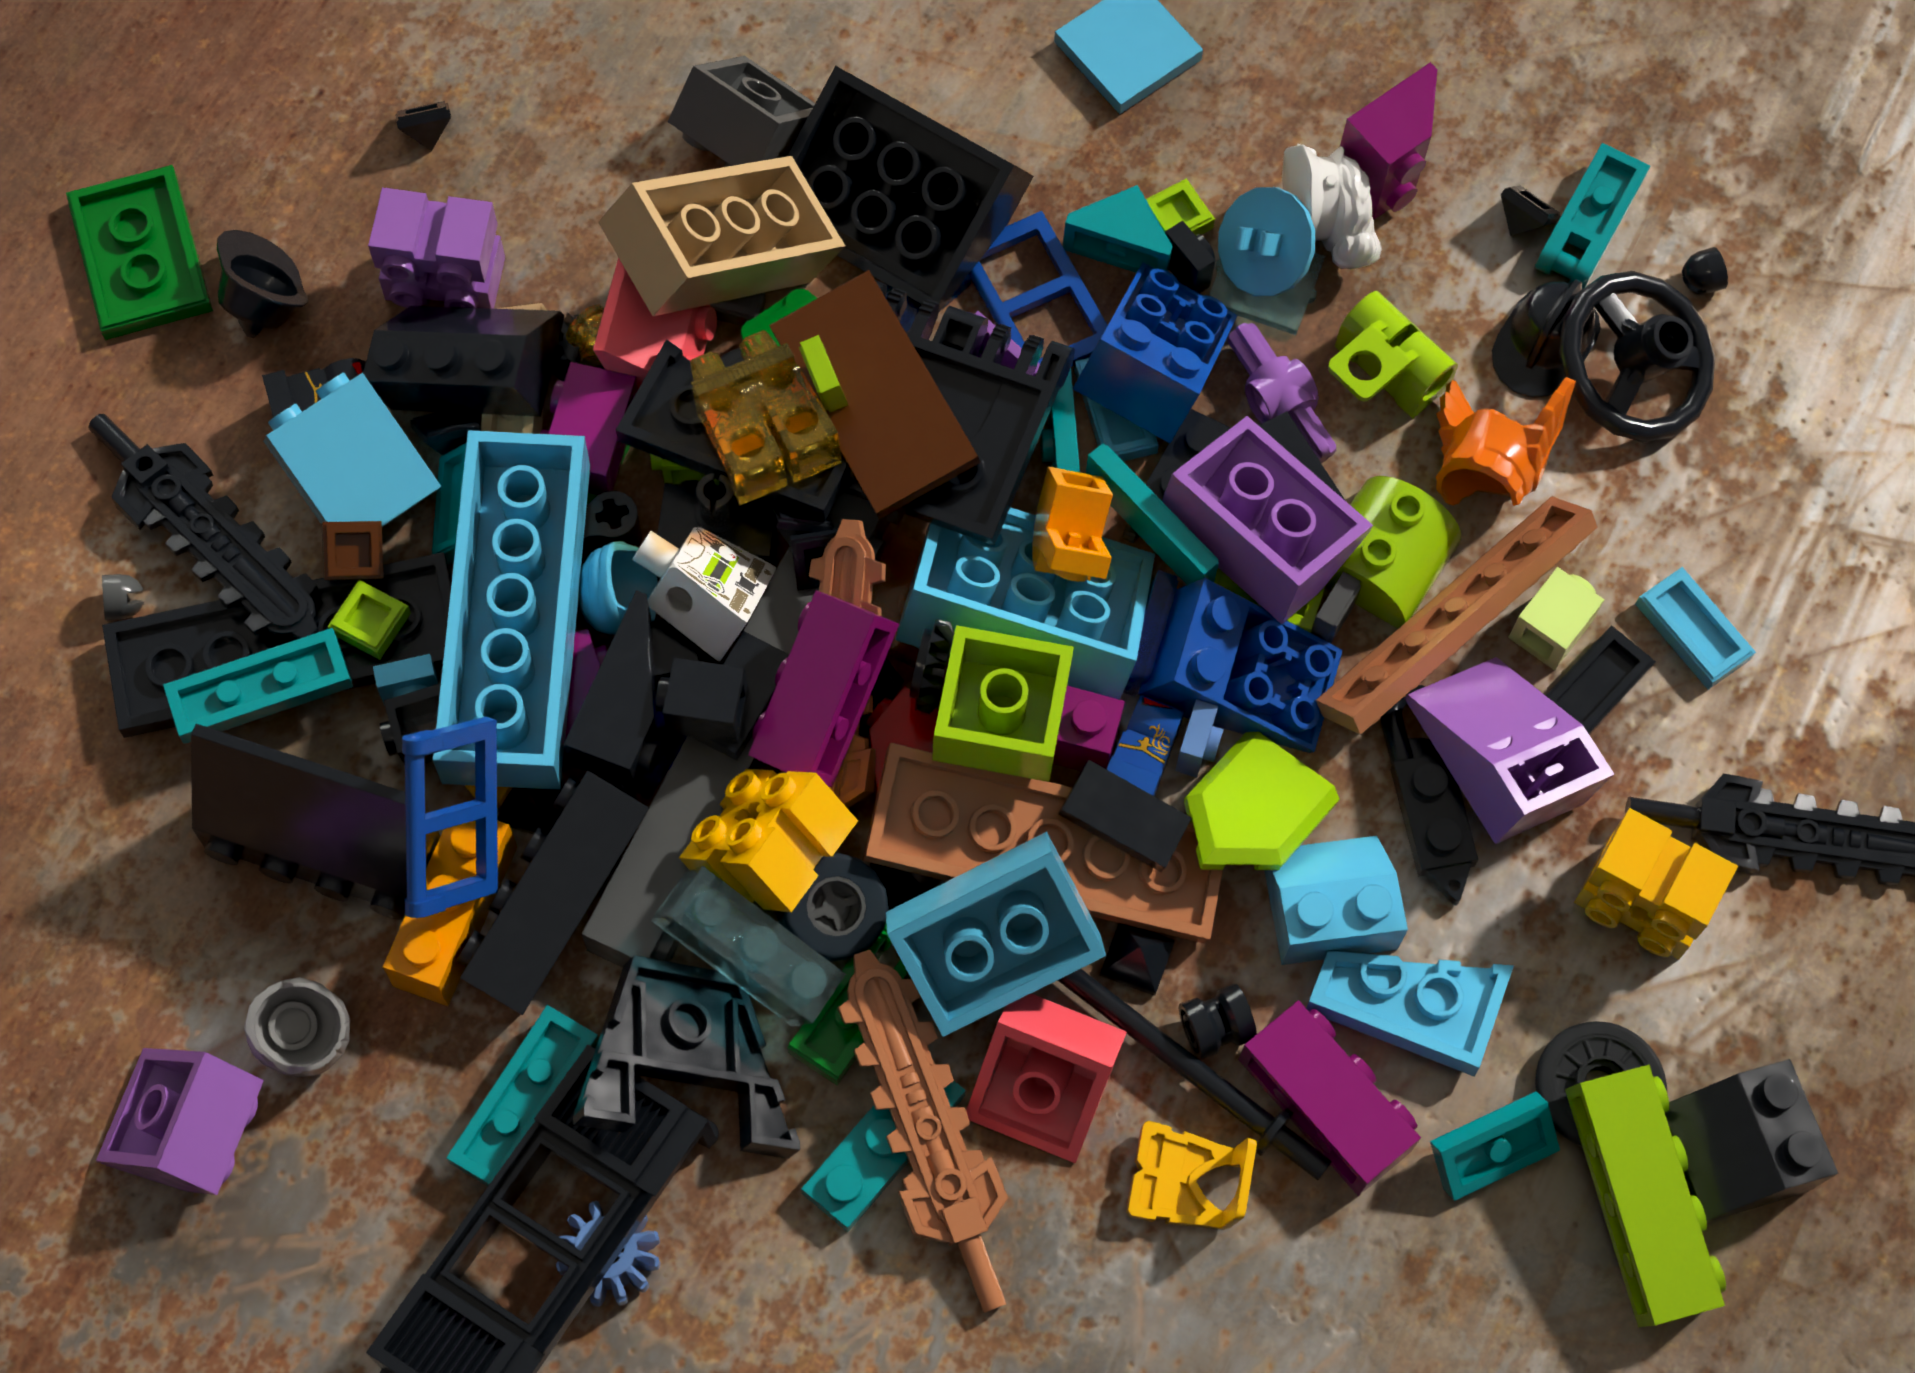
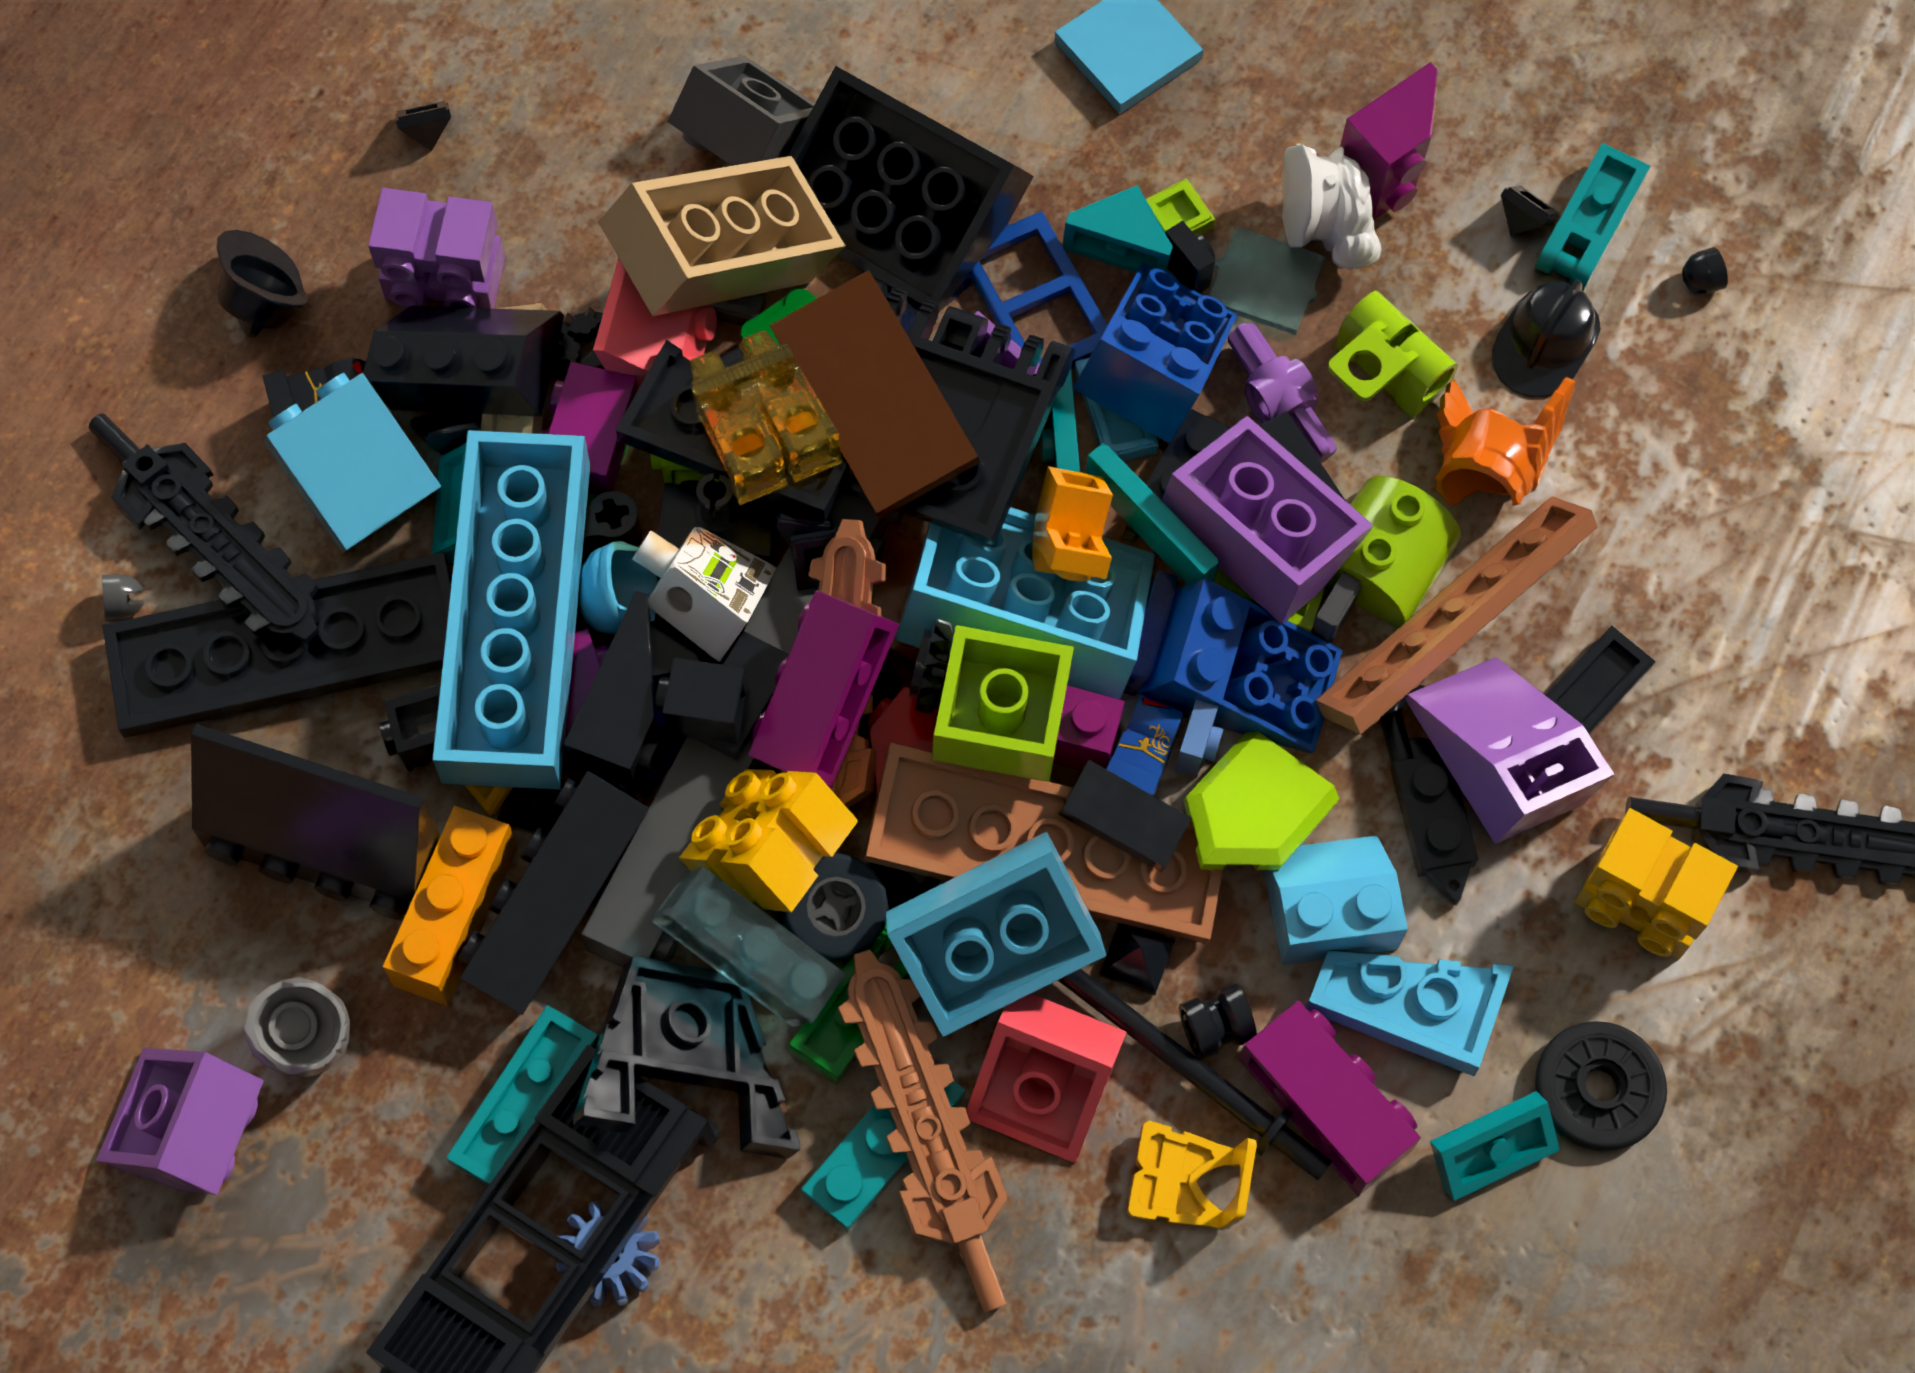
green tile [66,165,213,340] -> none
teal plate [163,628,353,744] -> none
reddish brown tile [321,521,384,581] -> none
lime tile [328,580,411,660] -> none
medium azure plate [373,654,440,706] -> none
blue window [402,716,498,918] -> none
clear yellow bush [566,304,604,361] -> none
lime tile [799,335,848,413] -> none
medium azure piece [1218,187,1315,296] -> none
yellowish green brick [1508,567,1605,670] -> none
black piece [1559,271,1715,442] -> none
lime brick [1565,1064,1726,1327] -> none
medium azure tile [1635,567,1756,690] -> none
black slope [1665,1059,1839,1222] -> none

